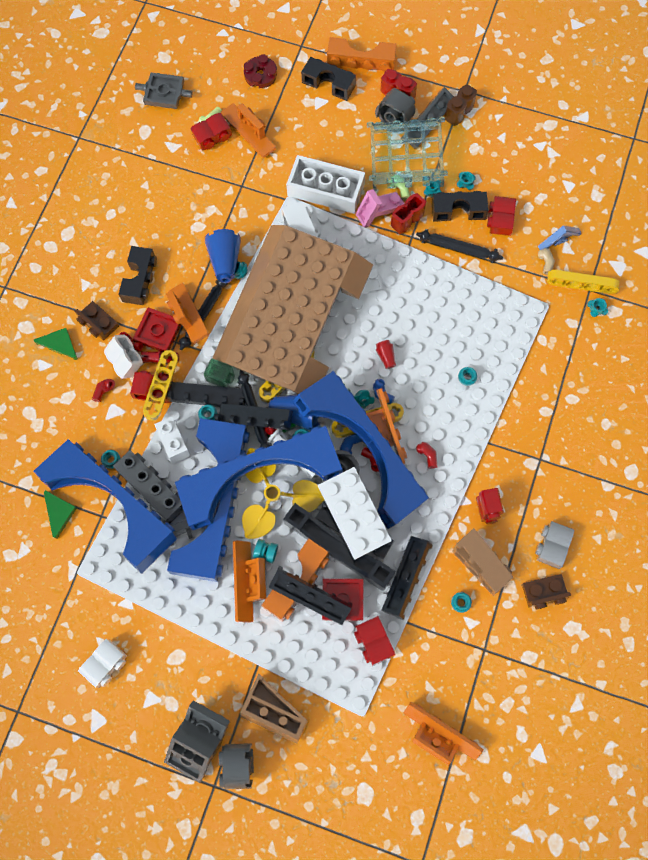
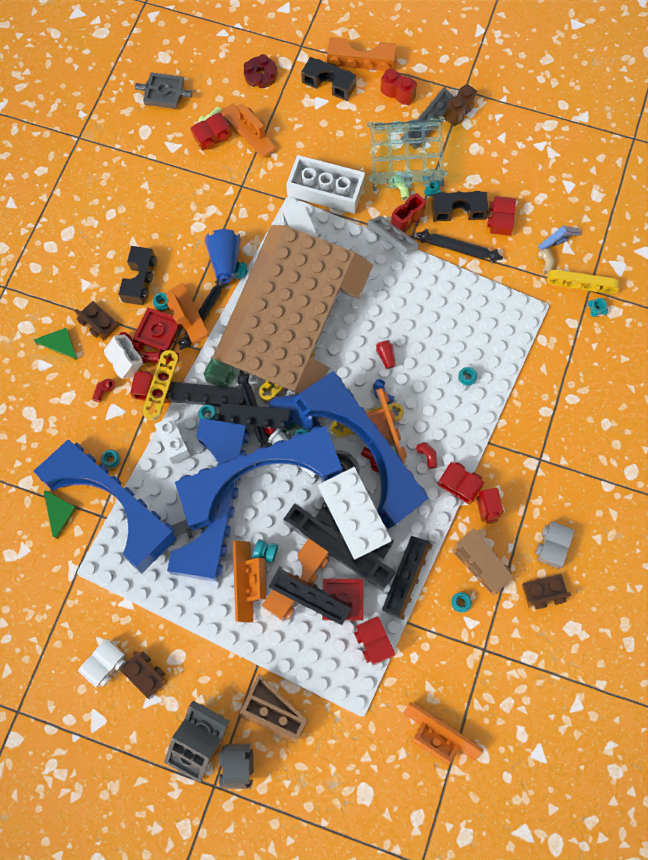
dark grey brick [113,450,184,524] -> none
yellow plant [242,448,324,539] -> none
blue arm [340,434,362,454] -> none
teal plate [354,390,375,409] -> none
bright pink bracket [356,189,404,227] -> none
dark grey brick [375,88,416,132] -> none
teal plate [457,172,476,190] -> none
none -> reddish brown bracket [120,651,167,699]
none -> teal plate [153,293,169,311]
none -> light grey plate [367,216,419,255]
none -> red brick [437,462,485,505]

